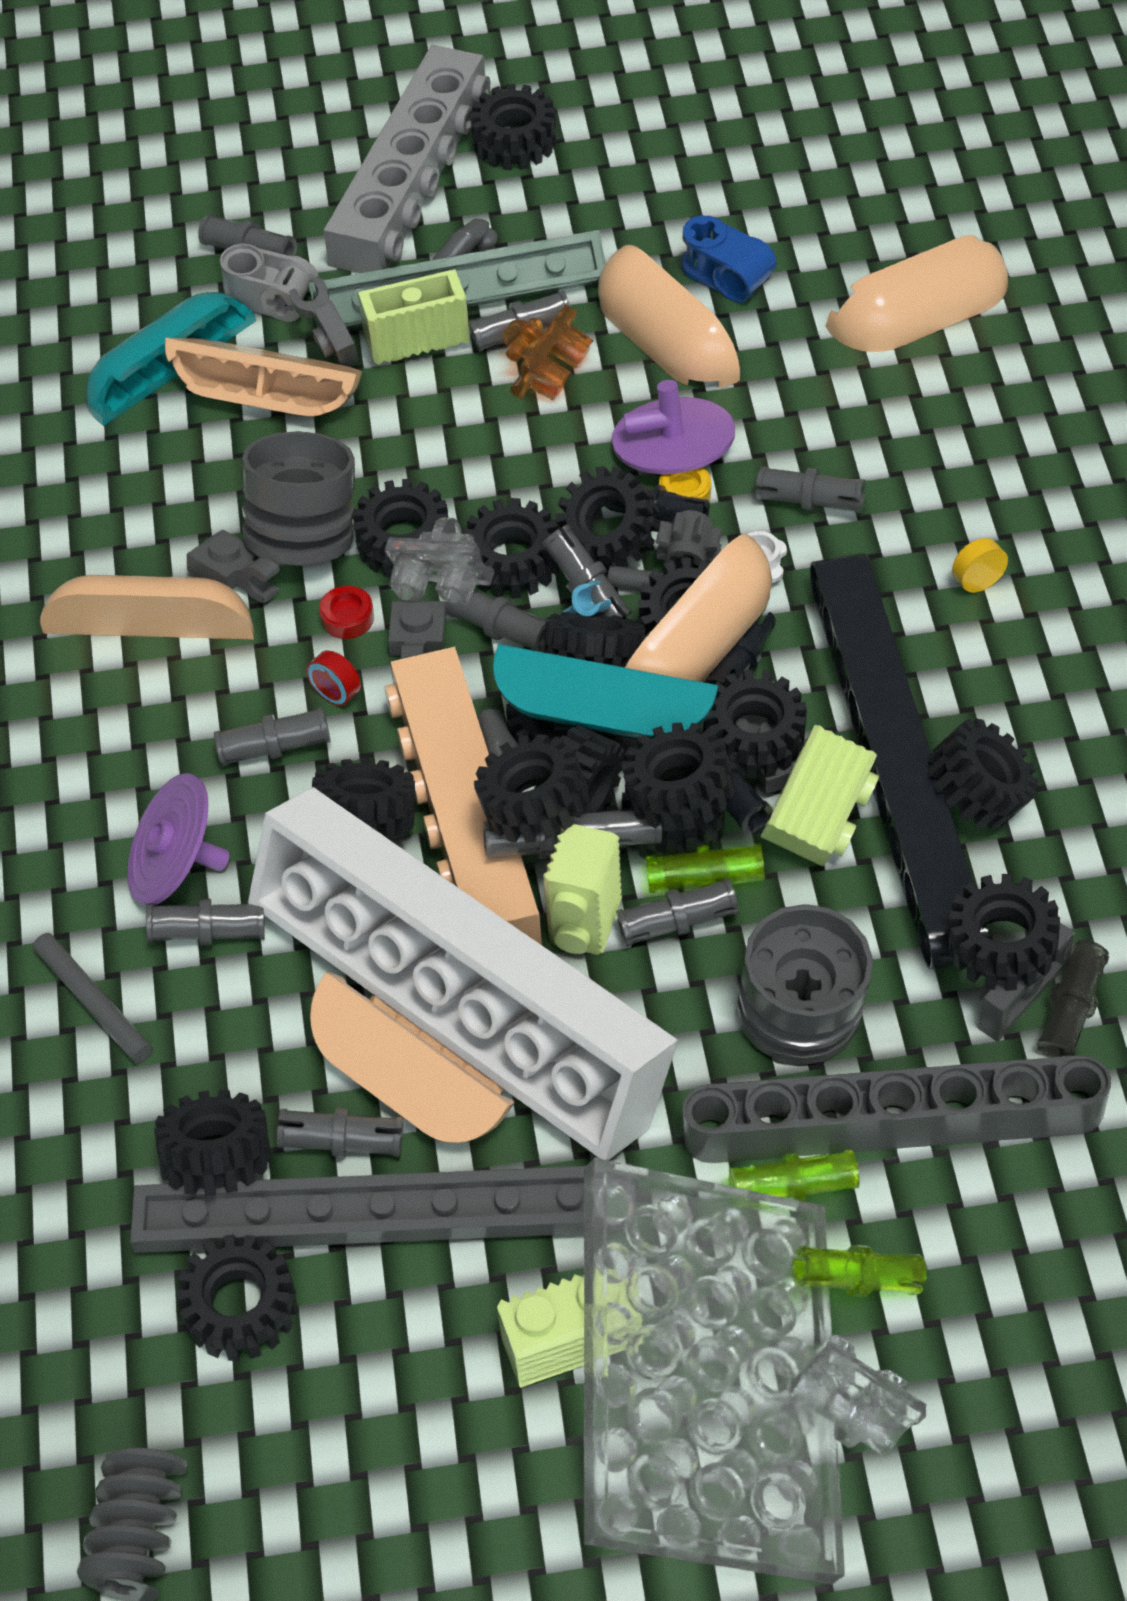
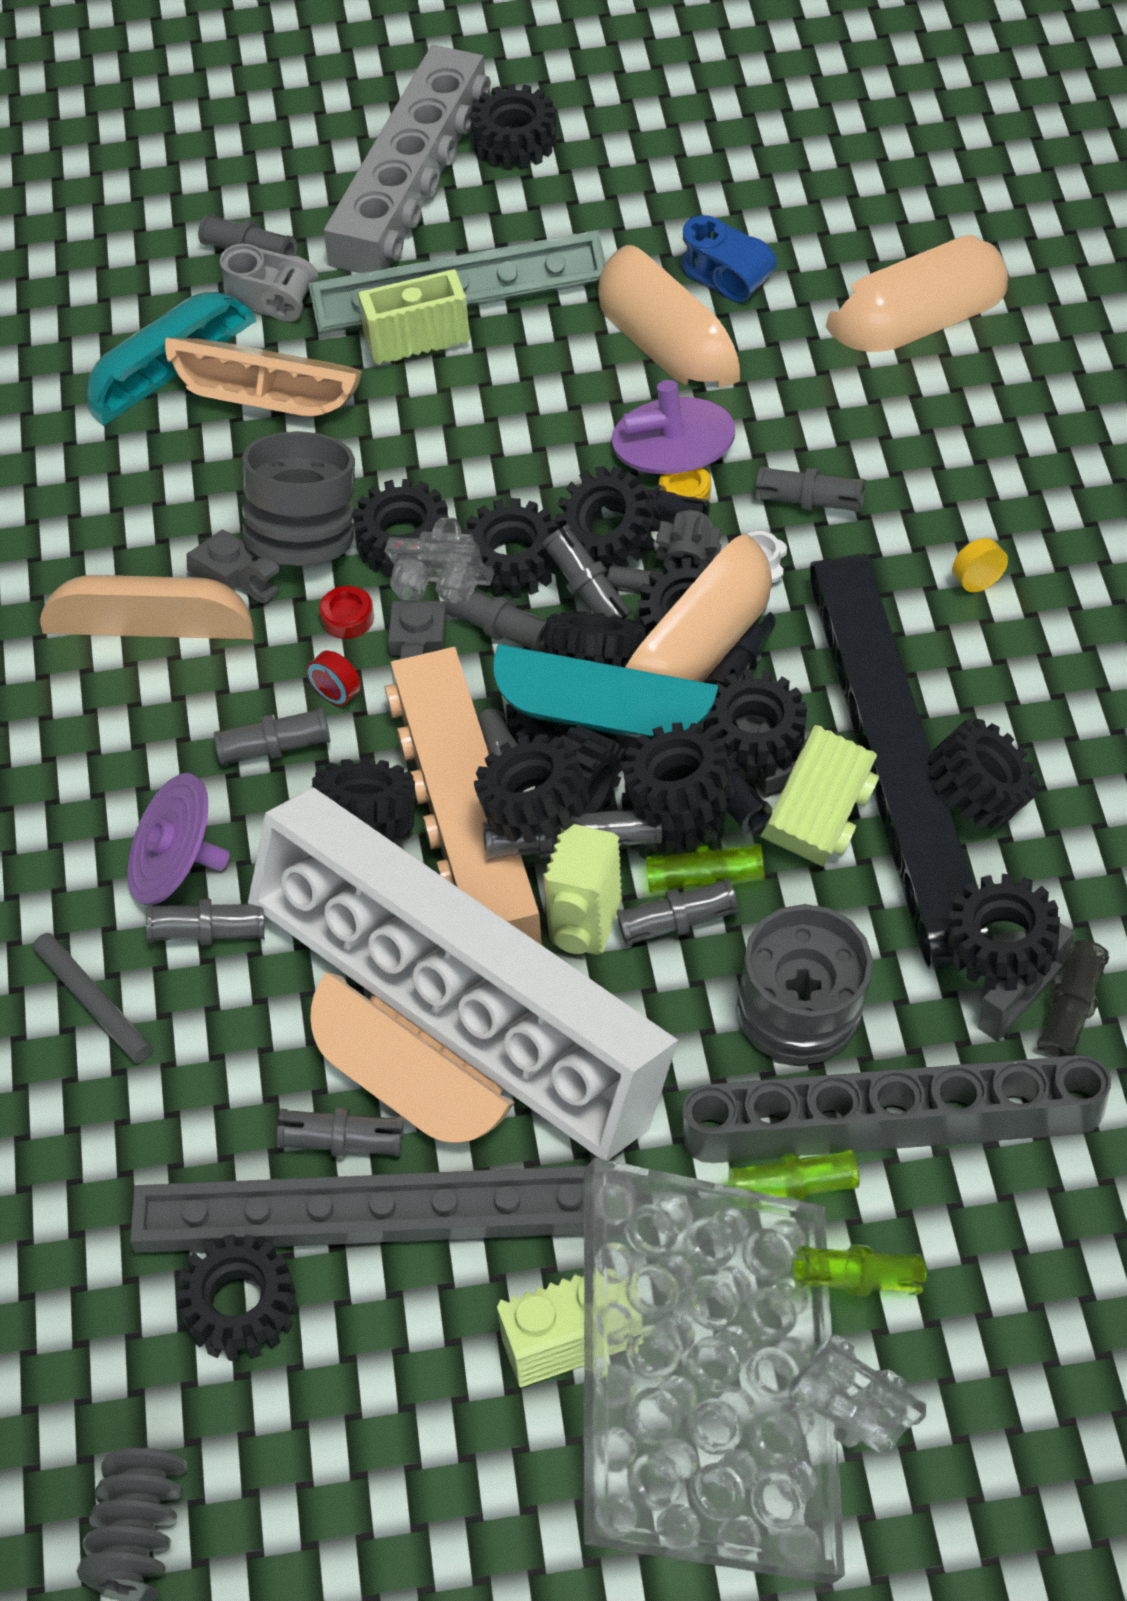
black tyre [154,1090,271,1196] -> none
dark grey plate [289,277,358,366] -> none
dark grey arm [432,218,497,260] -> none
dark grey pin [469,290,573,352] -> none
clear orange hips [503,304,594,401] -> none
medium azure hand [559,580,612,616] -> none

